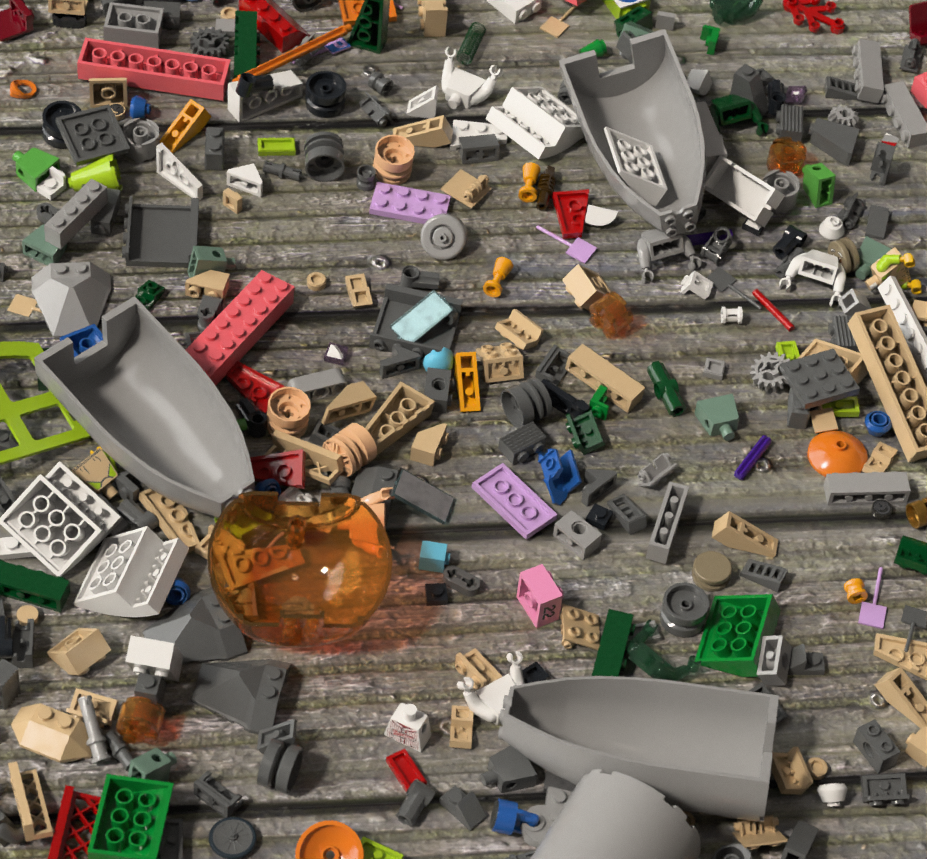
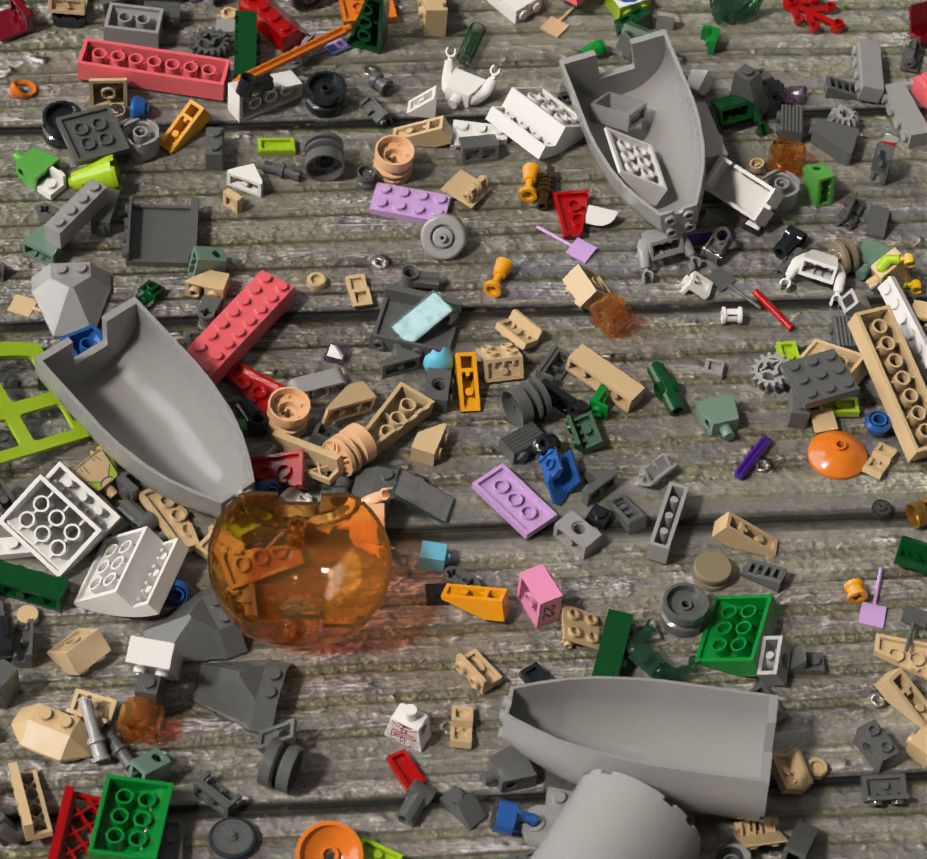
white wing [156,142,203,200] -> none
white torso [457,651,524,725] -> none
white cone [817,783,848,807] -> none
white cone [819,216,844,240] -> none
light grey brick [823,471,911,505] -> none
none -> light orange slope [441,583,510,622]
none -> black piece [531,433,561,454]
none -> light grey window [588,91,647,132]
none -> tan hinge [749,158,765,174]

